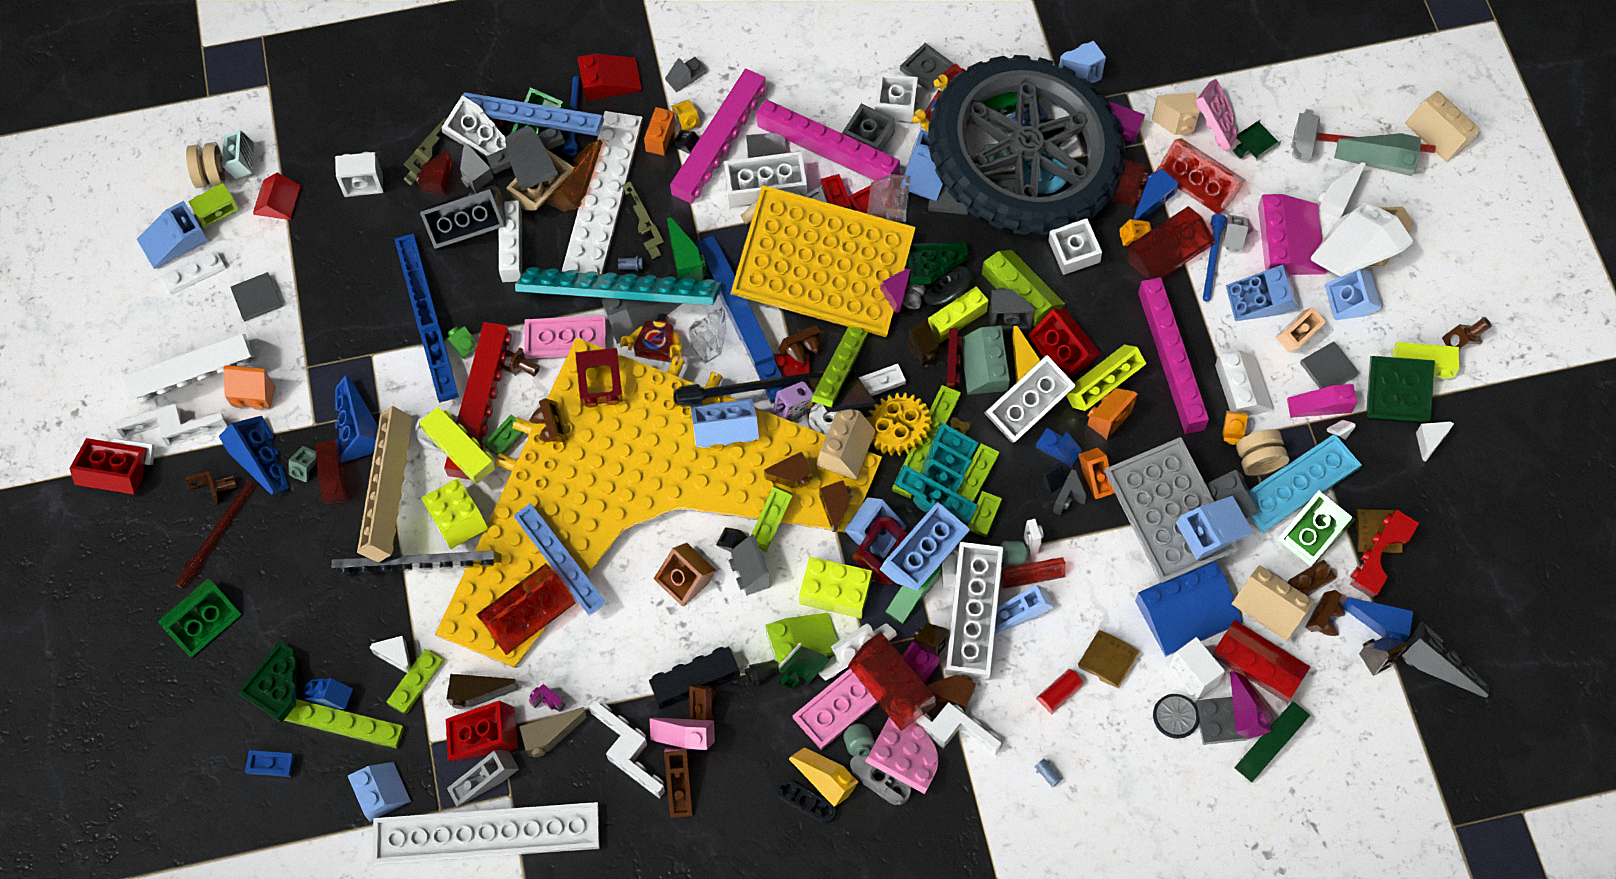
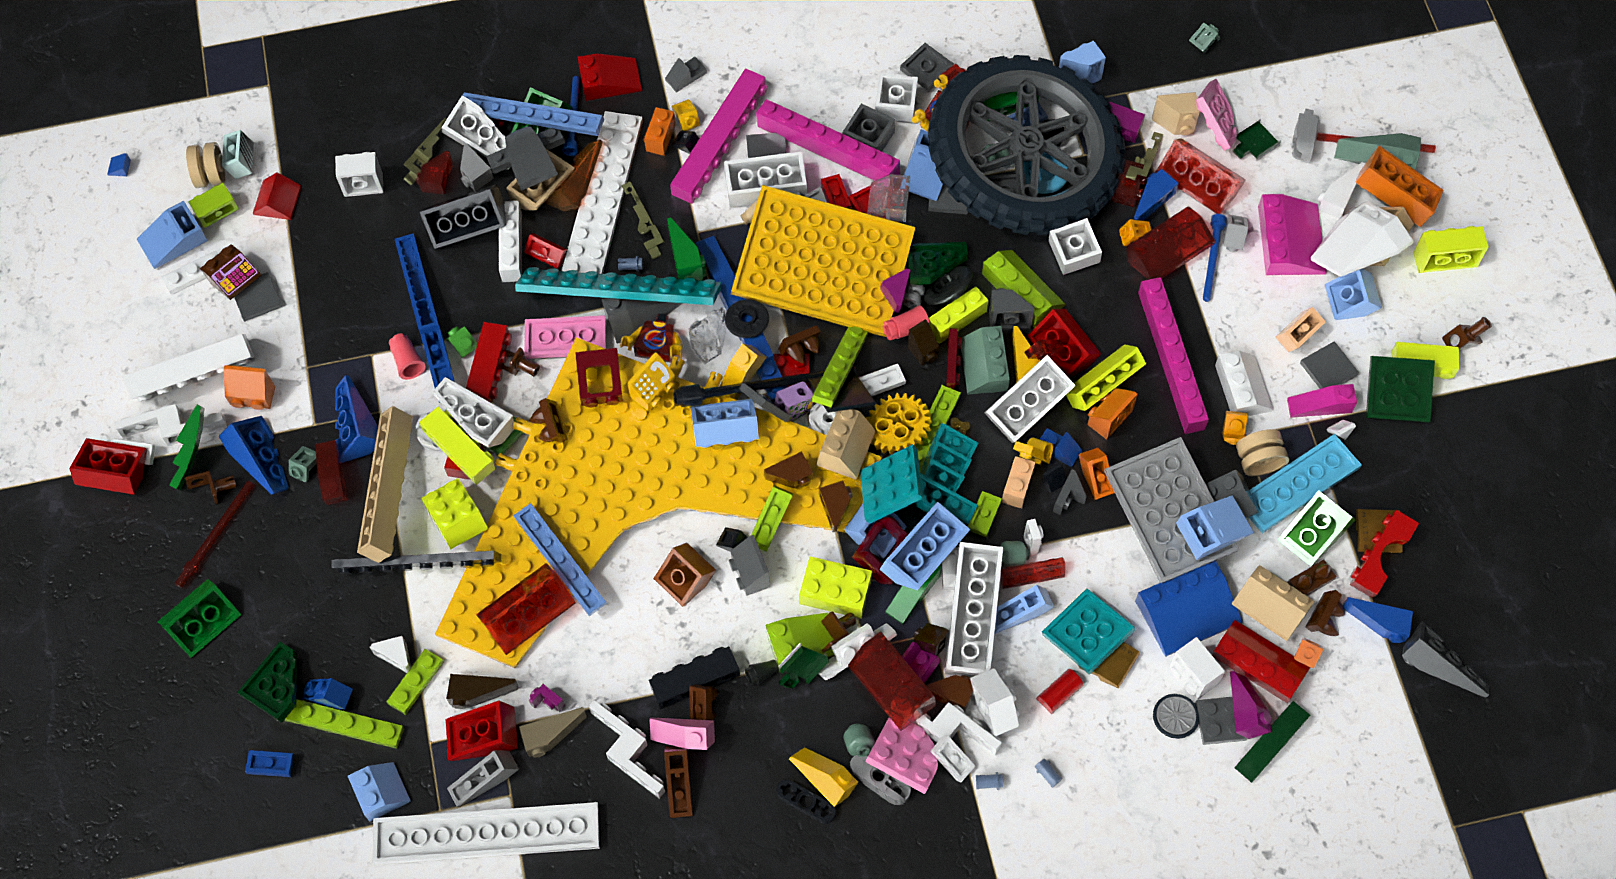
bright pink plate [793,661,888,750] -> none
lime plate [956,444,1000,503] -> none
medium blue slope [1225,264,1299,321] -> none
dark brown slope [1359,638,1408,676] -> none
tan slope [1405,91,1480,162] -> none
white slope [1416,421,1454,462] -> none
none -> blue slope [107,153,131,177]
none -> green slope [169,404,205,490]
none -> reddish brown slope [200,244,261,300]
none -> coral plant [389,333,426,380]
none -> white wedge [433,377,514,448]
none -> red plate [524,233,567,269]
none -> yellow slope [628,352,676,412]
none -> yellow slope [720,344,767,400]
none -> black wheel [725,299,769,338]
none -> dark grey tile [739,382,791,422]
none -> reddish brown bracket [821,611,856,653]
none -> teal plate [860,444,923,524]
none -> coral plant [883,305,930,340]
none -> white plate [930,735,975,782]
none -> white brick [970,668,1020,736]
none -> sand blue pin [976,772,1003,790]
none -> light nougat brick [1002,456,1035,509]
none -> yellow plate [1013,437,1053,465]
none -> clear red plate [1024,339,1063,360]
none -> teal plate [1042,588,1135,675]
none -> olive piece [1126,132,1163,180]
none -> sand green bracket [1189,23,1220,53]
none -> orange bracket [1294,637,1323,668]
none -> orange slope [1355,146,1444,227]
none -> neon yellow brick [1413,226,1489,273]

